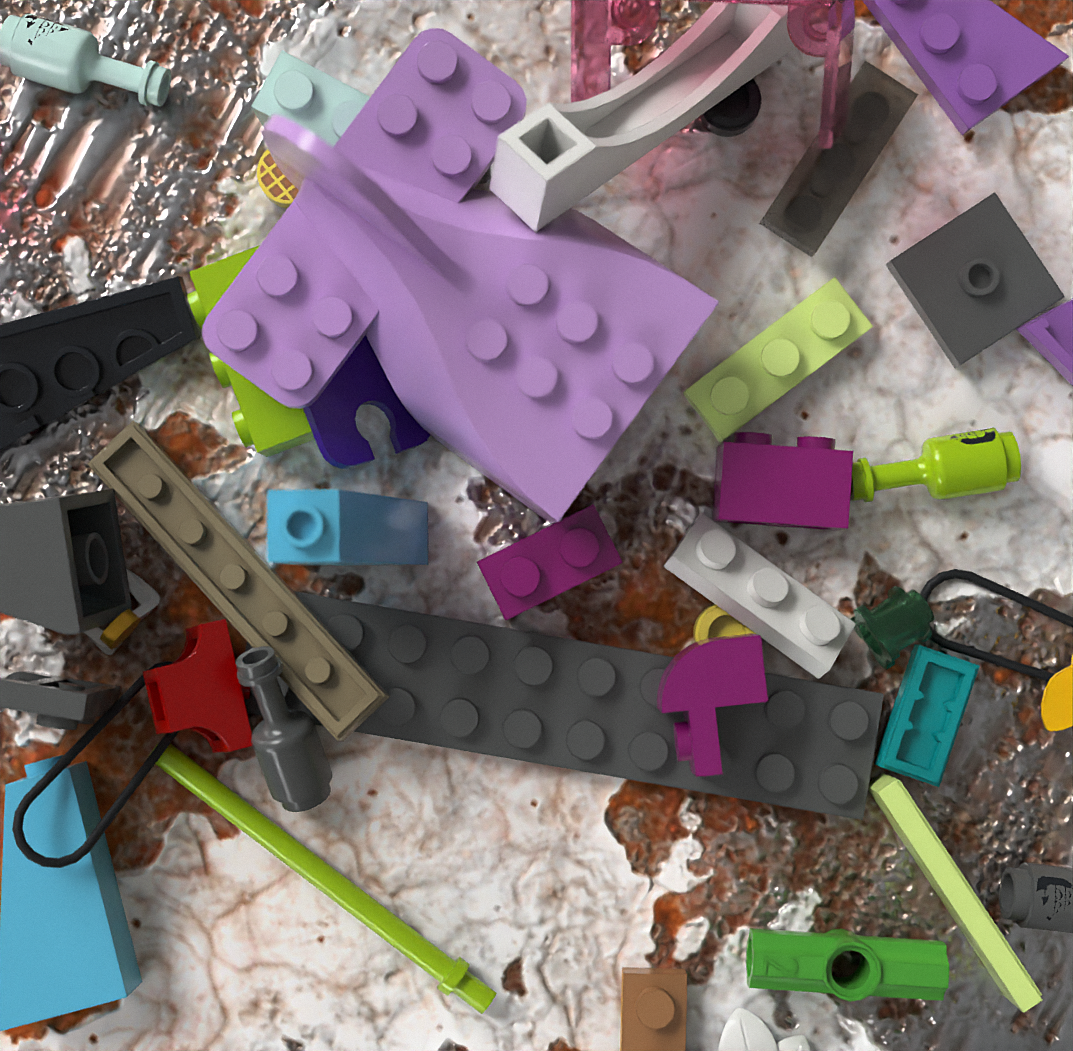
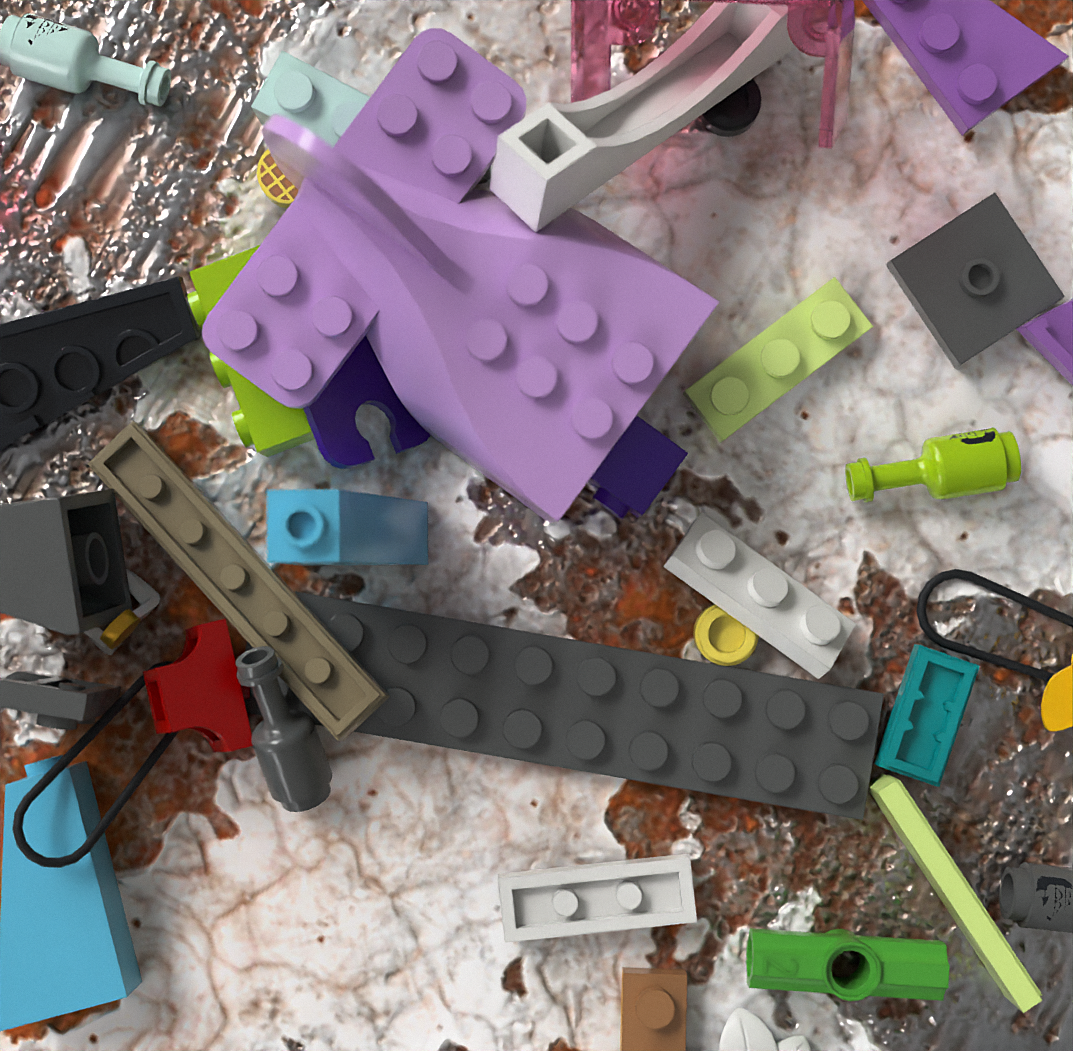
lime bar [148,743,497,1014] -> none
magenta brick [477,504,623,621] -> none
magenta brick [657,633,768,777] -> none
magenta brick [712,432,853,531] -> none
clear smoke plate [759,61,919,257] -> none
clear green brick [850,586,935,670] -> none
none -> white plate [498,853,697,943]
none -> dark purple brick [588,415,688,520]

